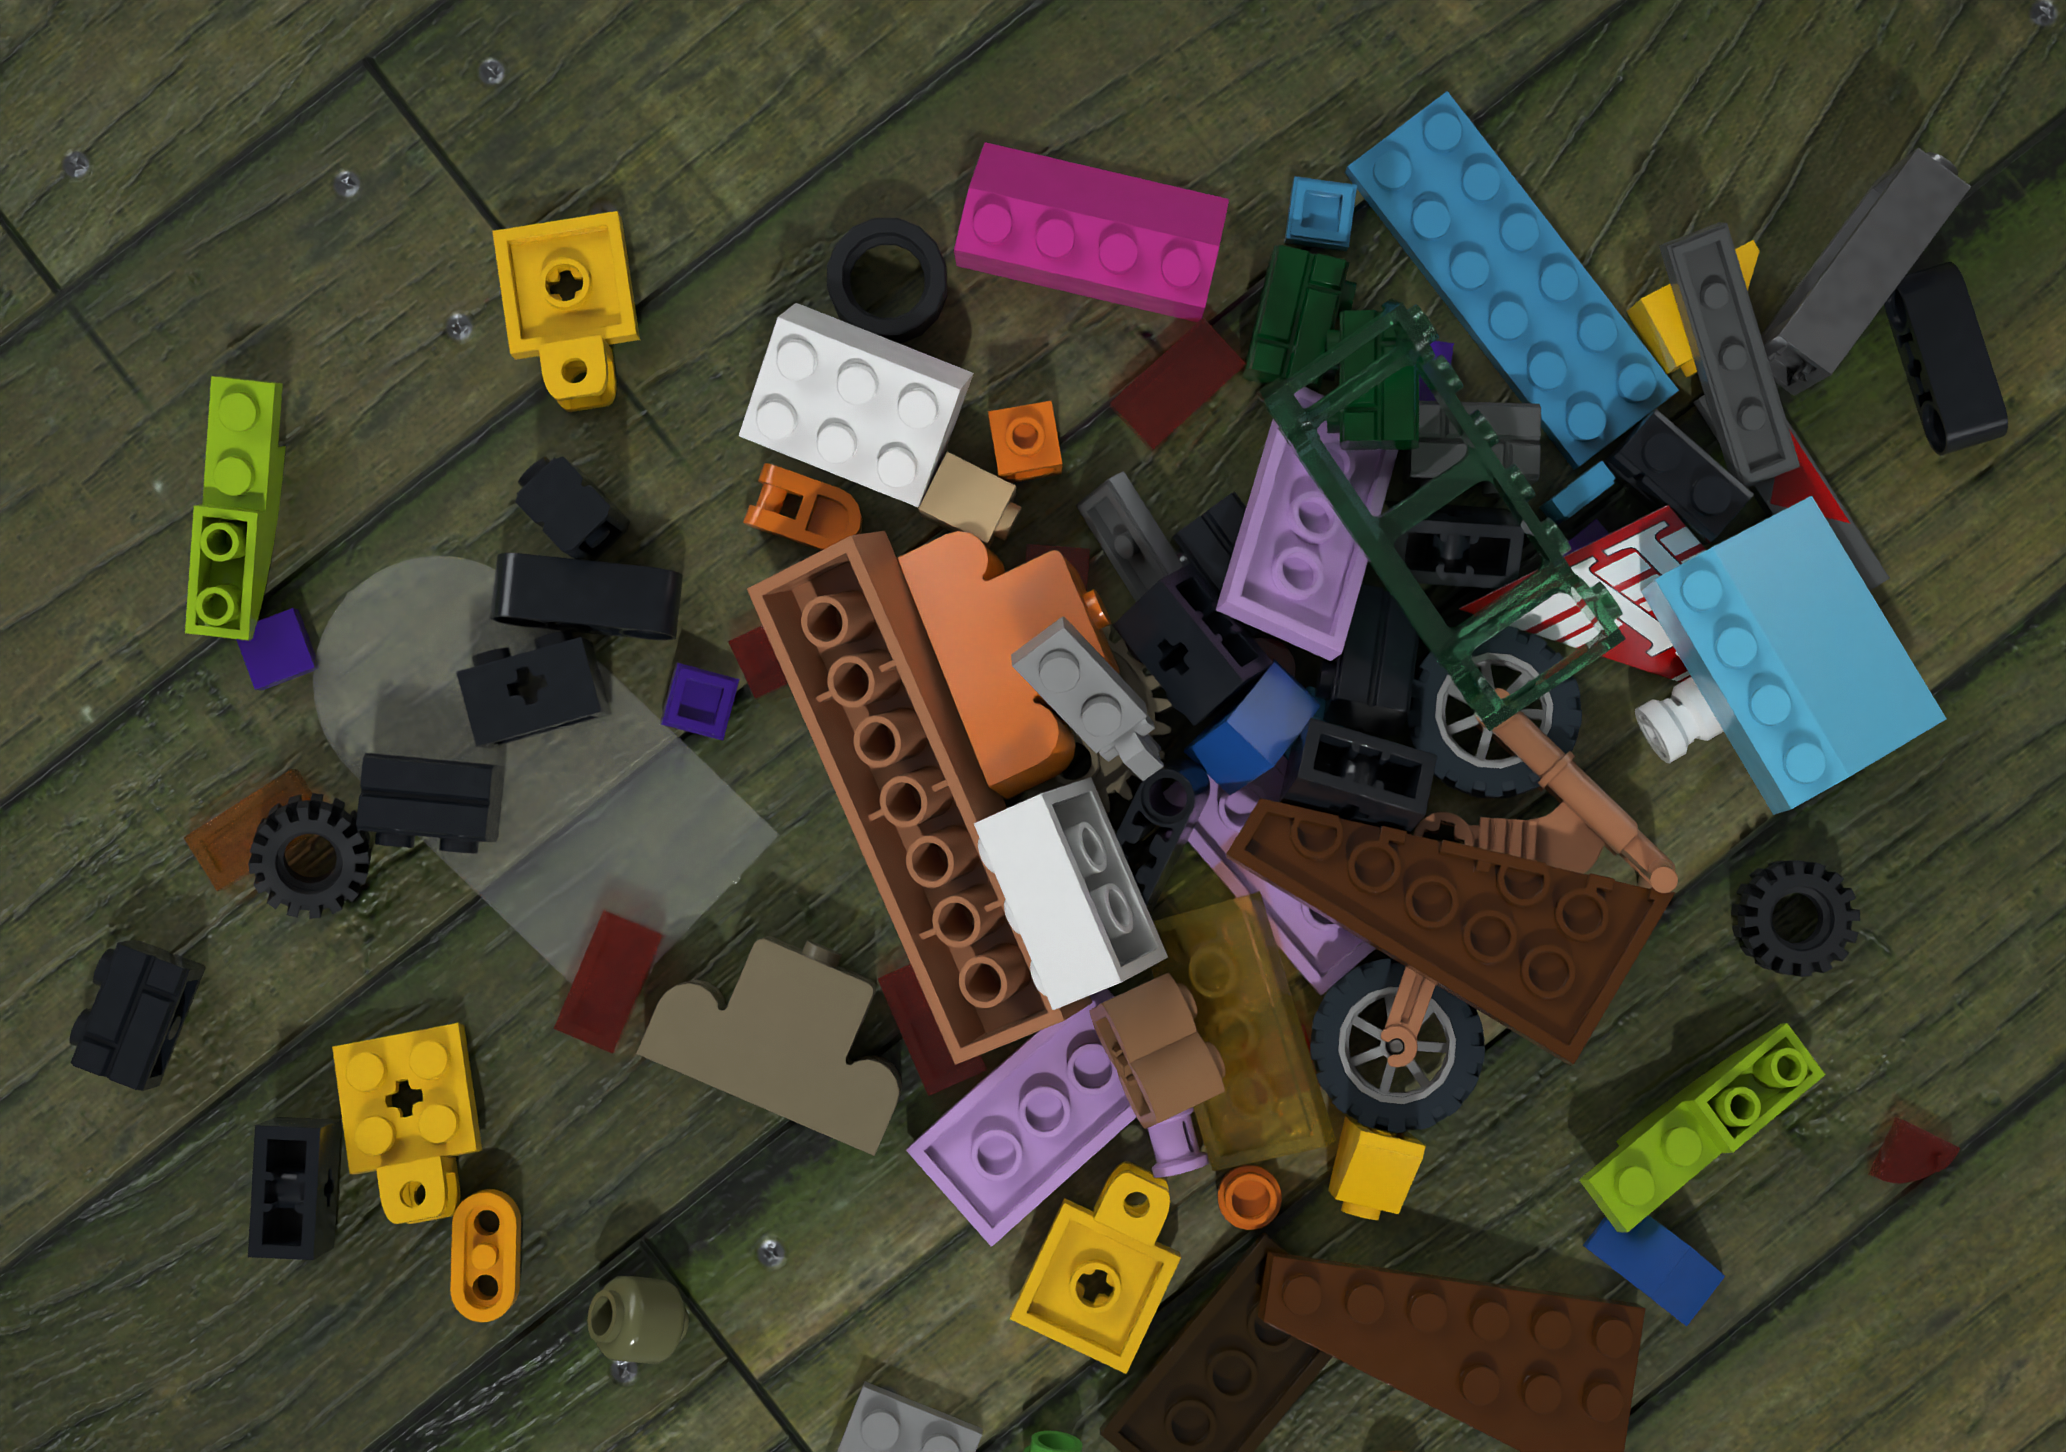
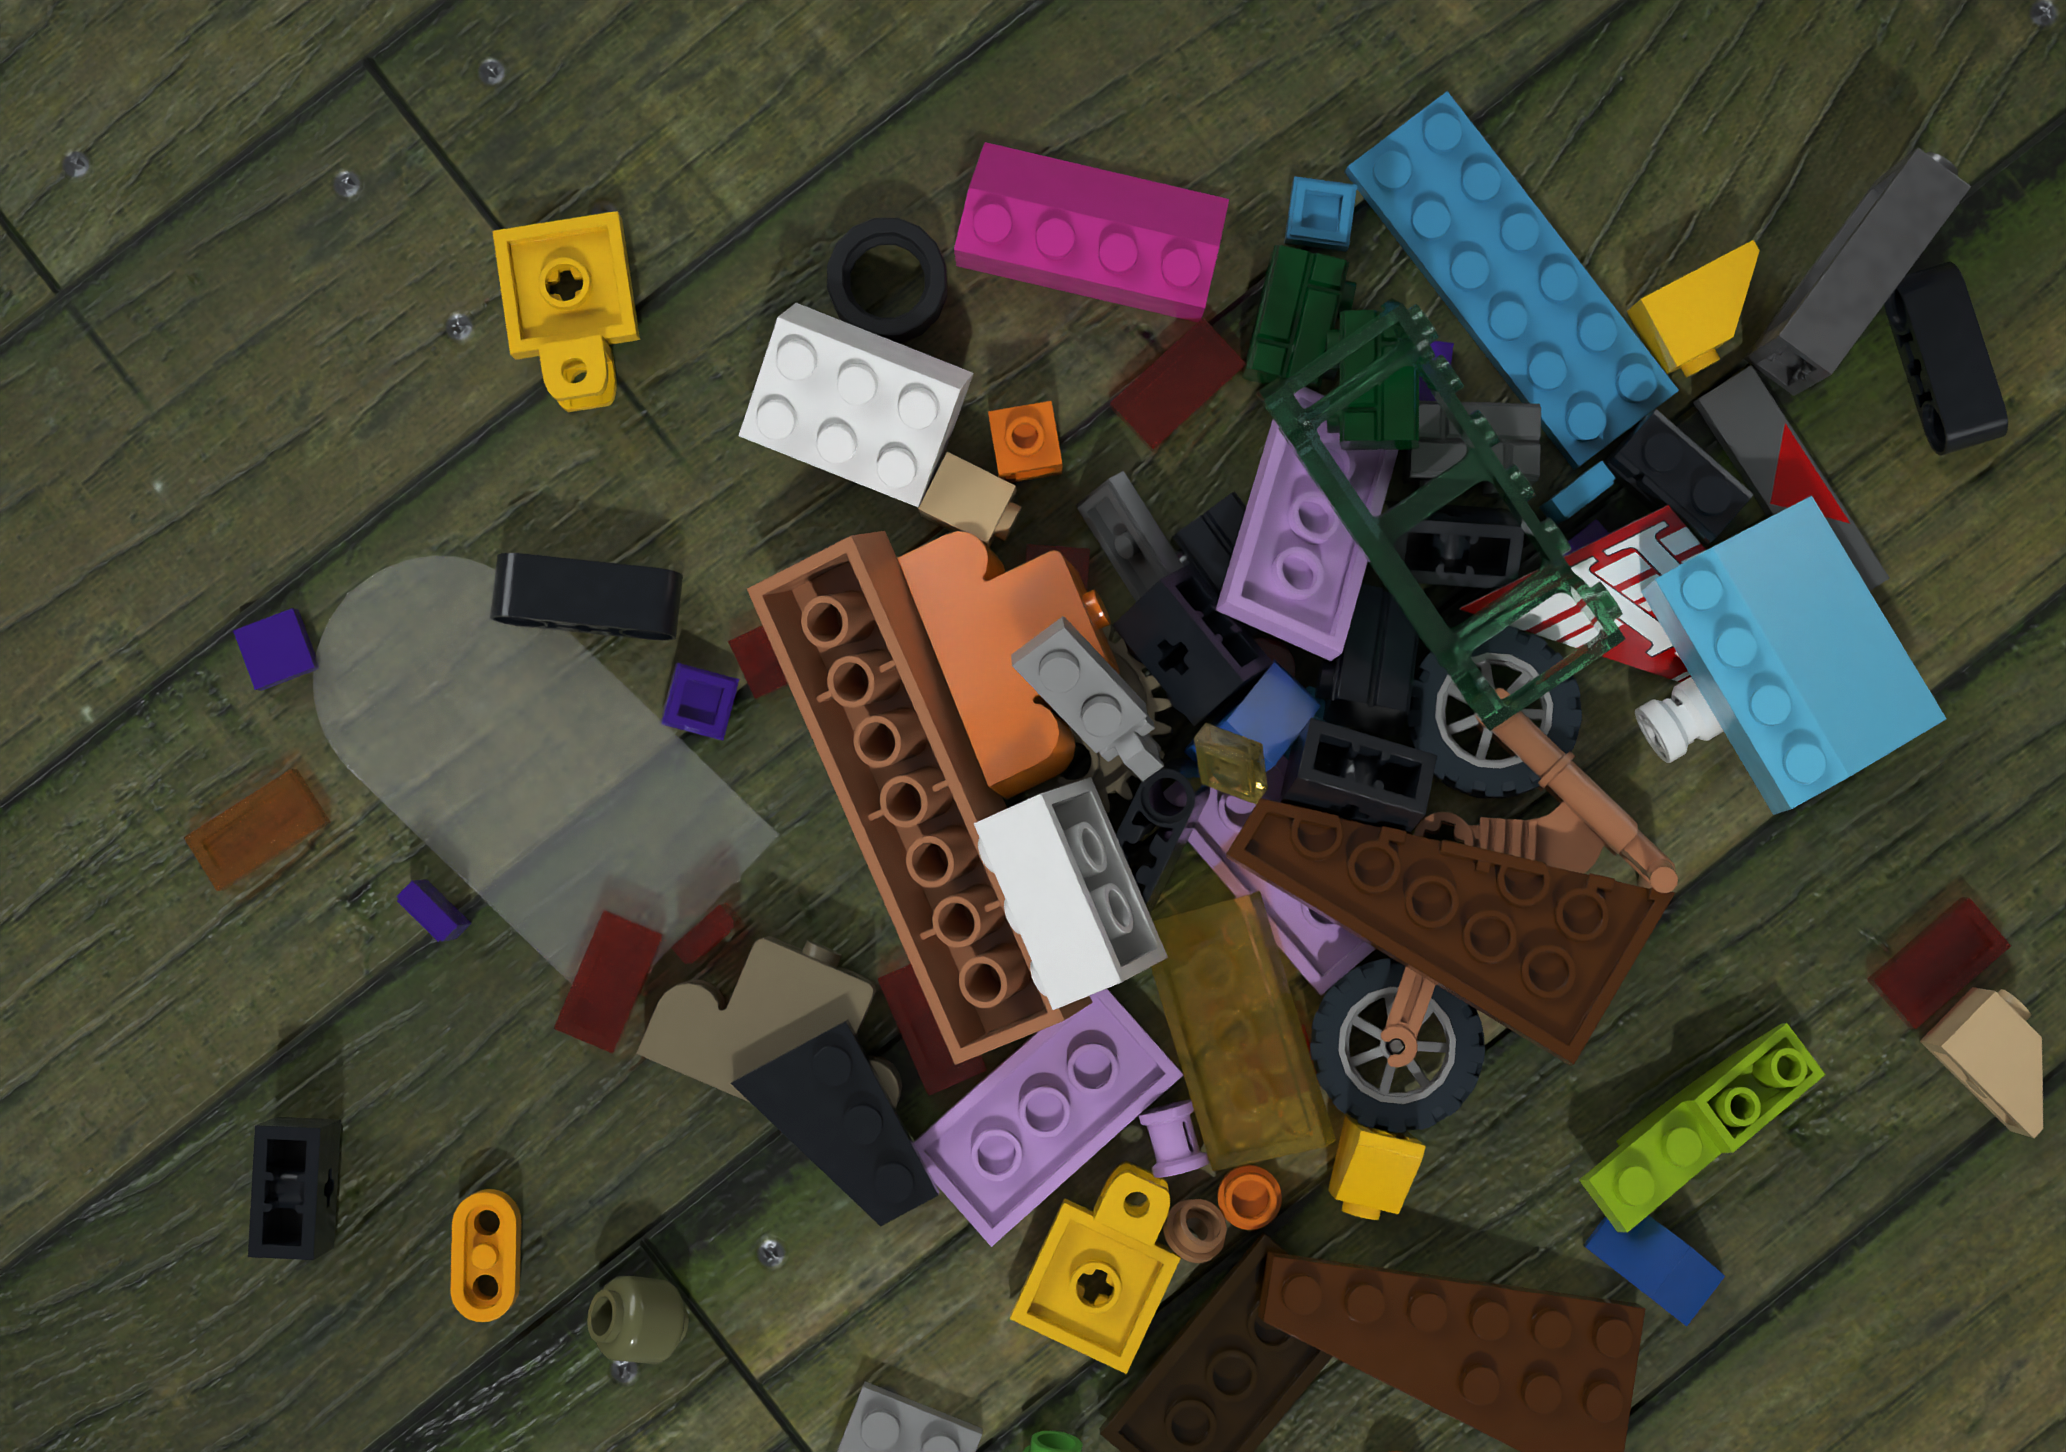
black brick [69,940,206,1091] -> none
lime slope [185,376,286,641] -> none
black tyre [248,793,372,919] -> none
yellow plate [332,1023,483,1224] -> none
black brick [356,753,505,854] -> none
black brick [456,630,612,749] -> none
black brick [515,456,630,561] -> none
orange plate [743,463,863,551] -> none
medium nougat brick [1089,972,1225,1129] -> none
dark grey tile [1659,222,1800,488] -> none
black tyre [1731,860,1860,977] -> none
clear red tile [1868,1117,1960,1184] -> none
none -> dark purple tile [396,879,471,942]
none -> clear red tile [671,903,741,964]
none -> black wing [730,1019,939,1227]
none -> medium nougat plate [1163,1199,1227,1263]
none -> clear yellow tile [1194,723,1268,804]
none -> clear red tile [1867,897,2011,1029]
none -> tan slope [1920,987,2043,1138]

